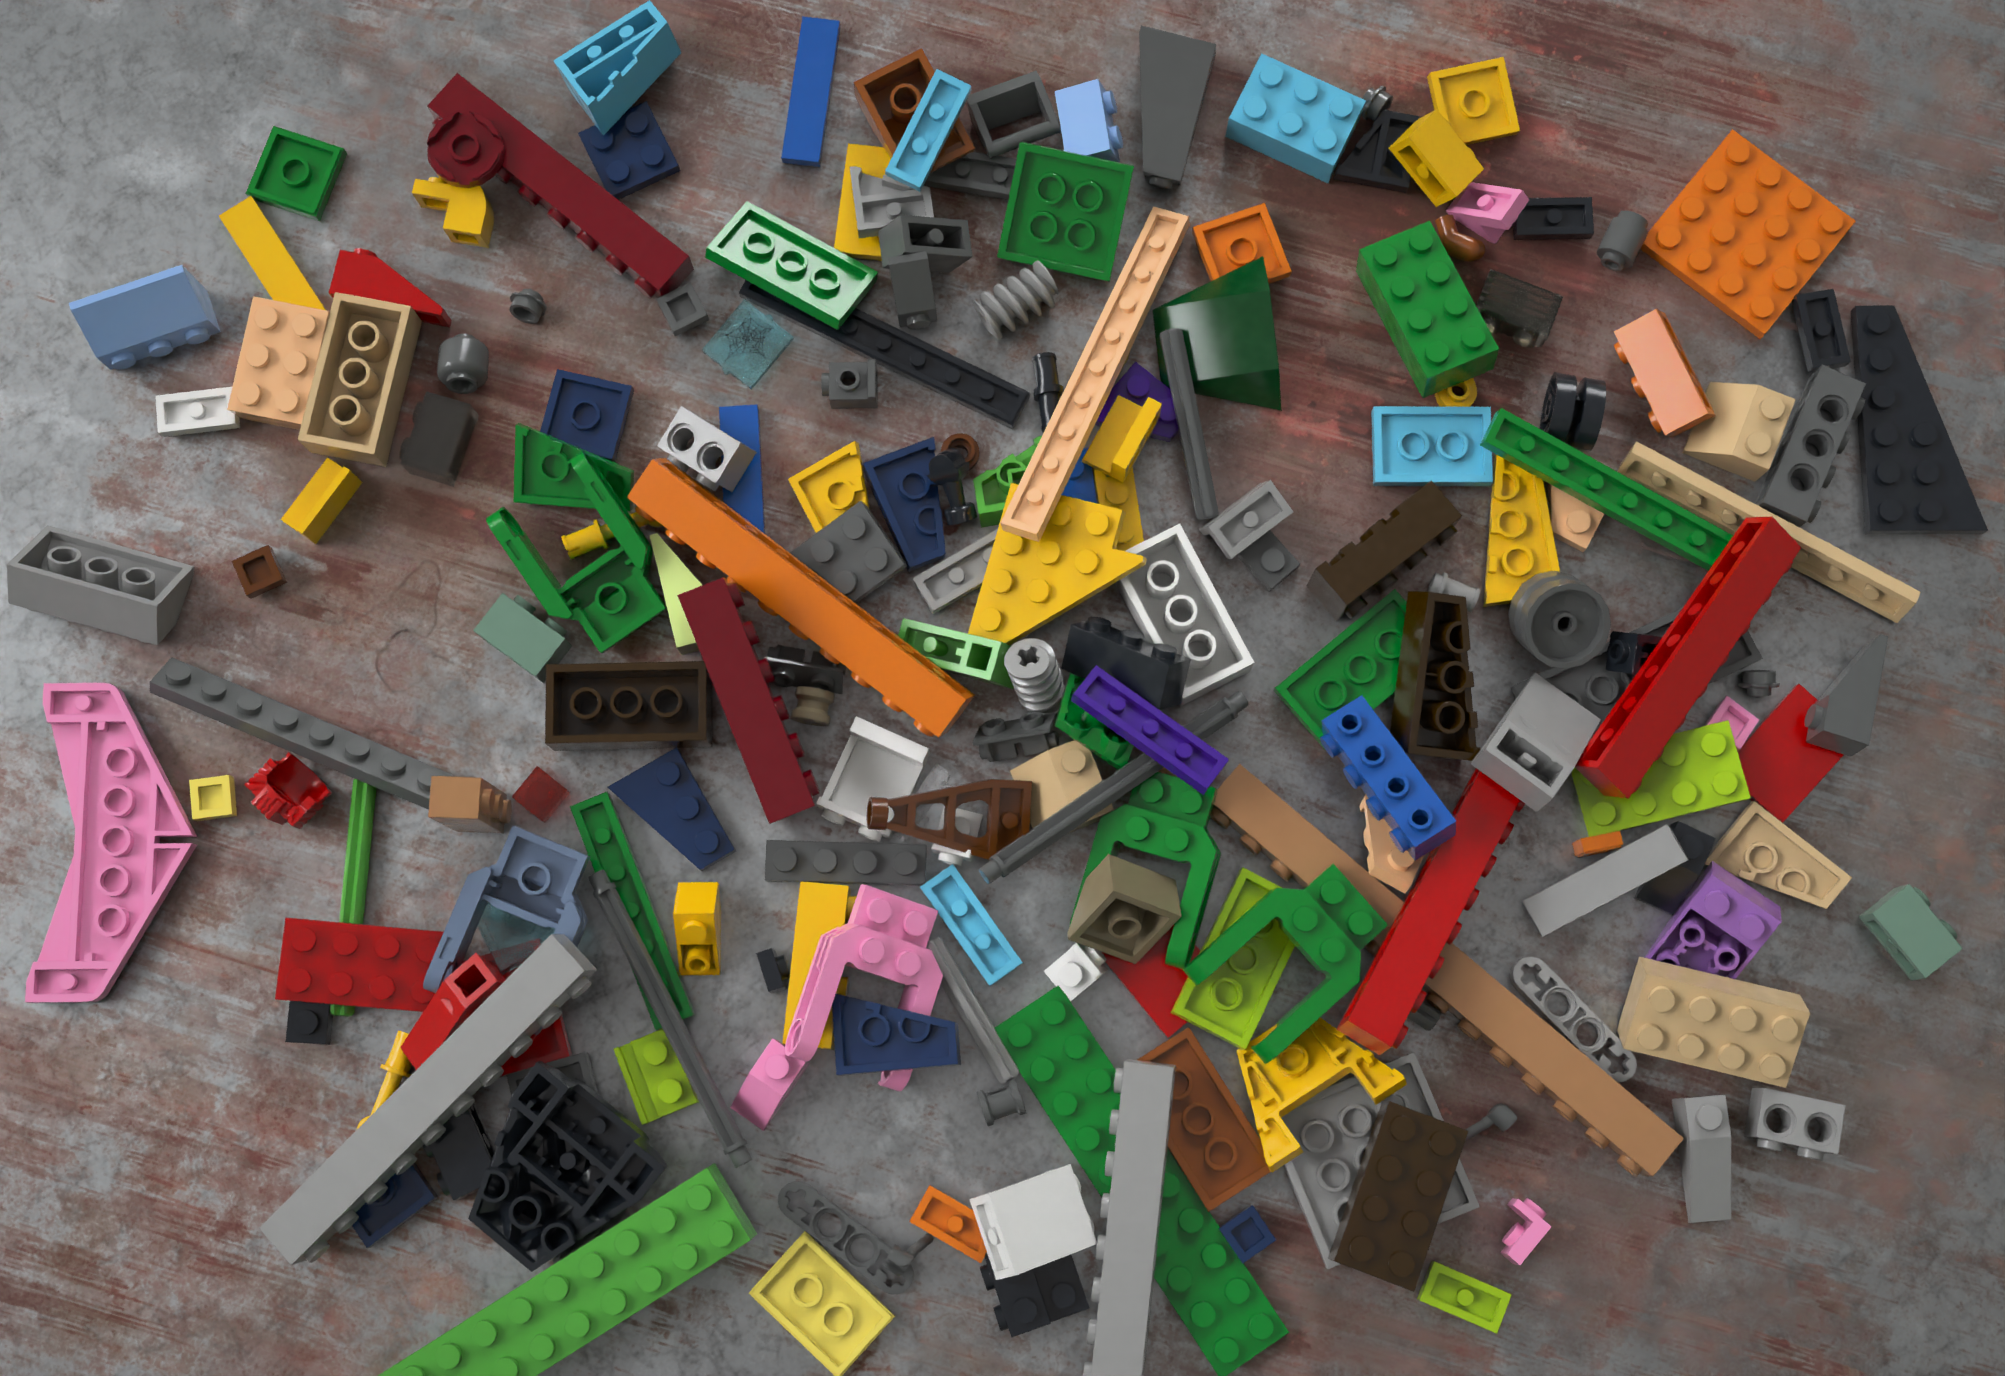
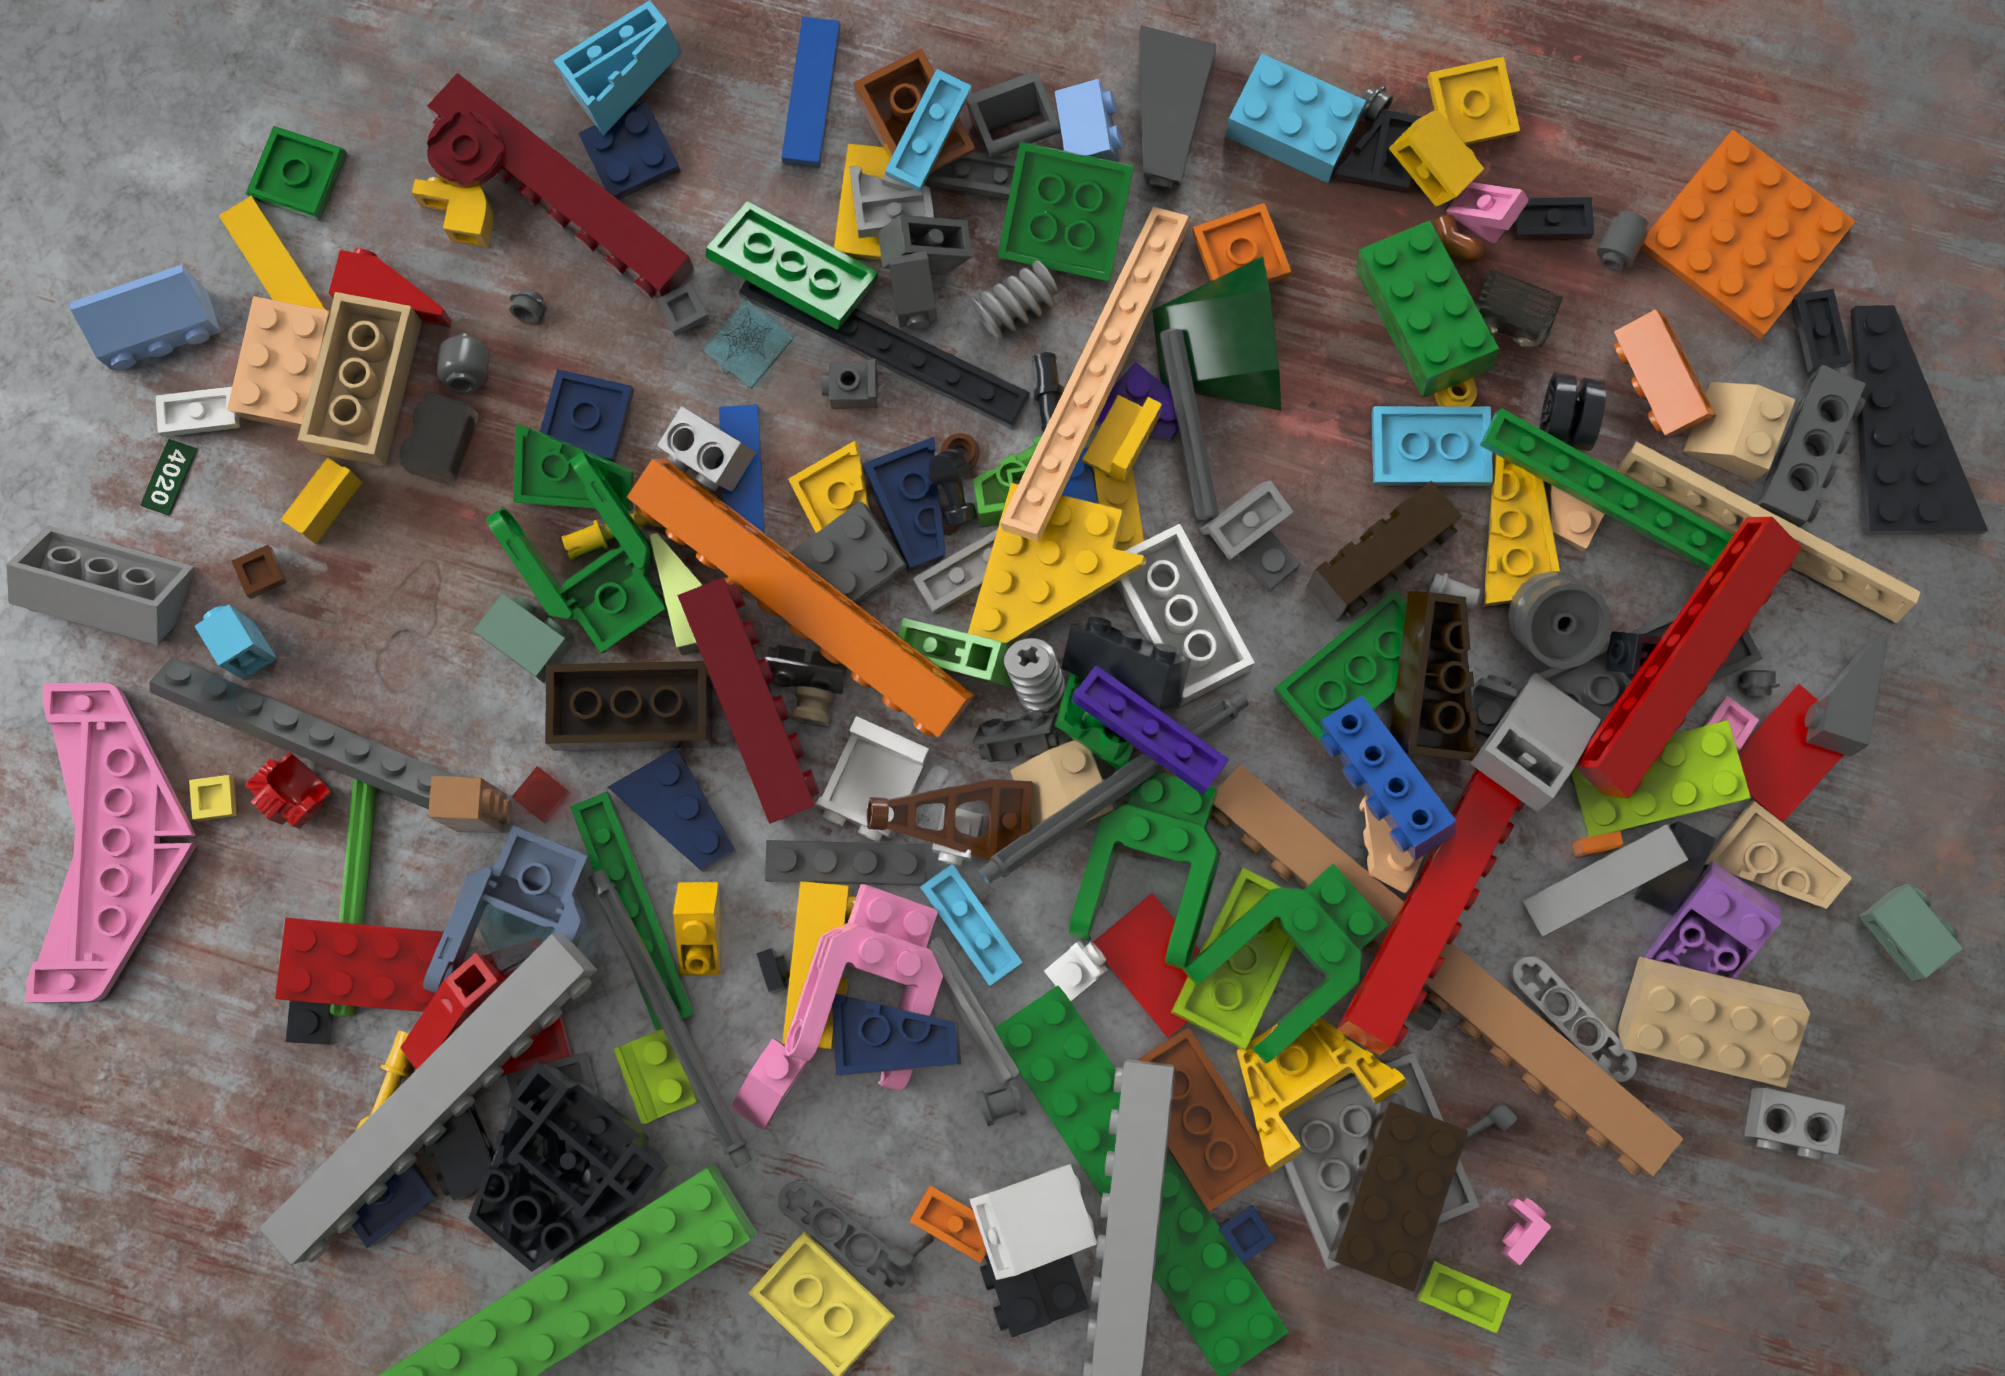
dark tan slope [1067,854,1182,964] -> none
light grey slope [1672,1095,1731,1223] -> none
none -> dark green sticker [140,439,197,516]
none -> medium azure brick [195,604,277,680]
none -> dark grey bracket [1471,675,1519,738]

